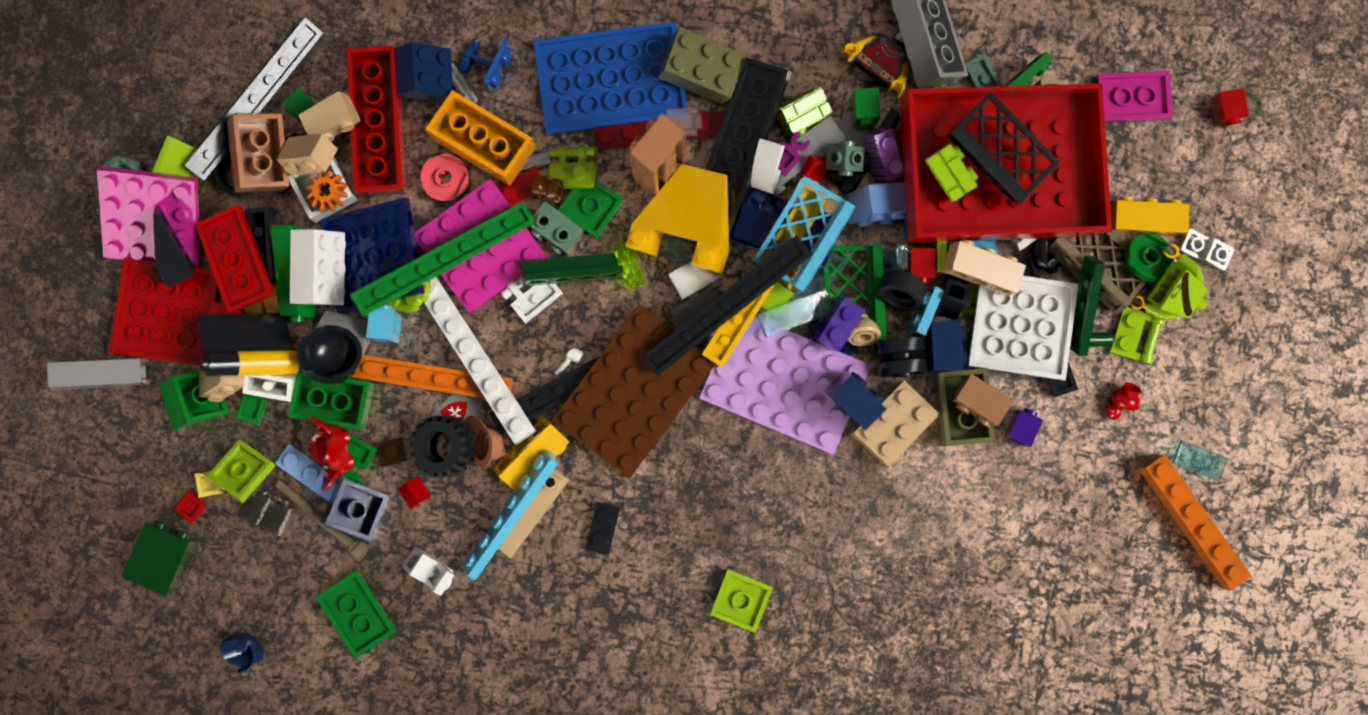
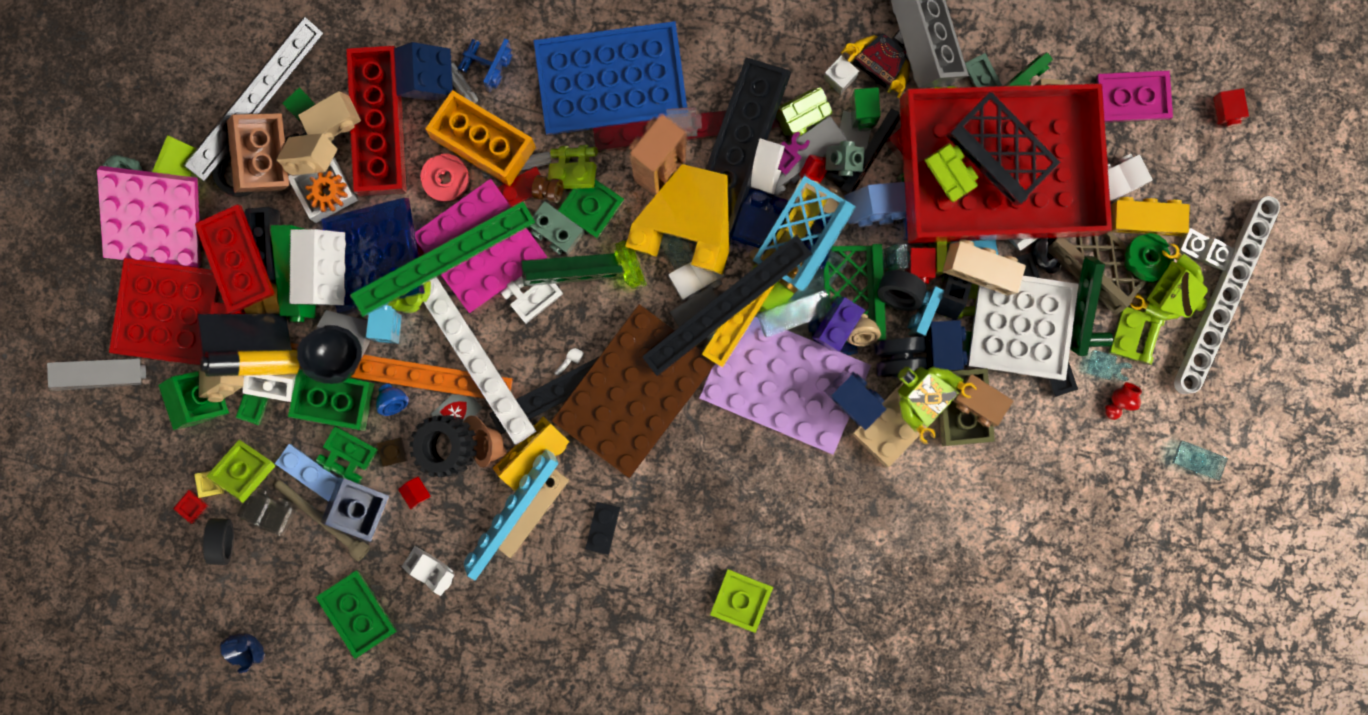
dark green brick [121,520,196,597] -> none
black slope [153,206,195,288] -> none
red brick [308,416,354,491] -> none
olive brick [658,27,746,105] -> none
medium lavender brick [861,128,904,182] -> none
dark purple brick [1005,408,1043,447] -> none
orange brick [1138,454,1252,590] -> none
none -> black tyre [203,518,234,565]
none -> blue brick [376,384,409,416]
none -> white brick [823,55,859,95]
none -> torso [898,367,977,444]
none -> clear light blue plate [1086,350,1132,381]
none -> white brick [1108,154,1152,202]
none -> white beam [1174,196,1280,394]

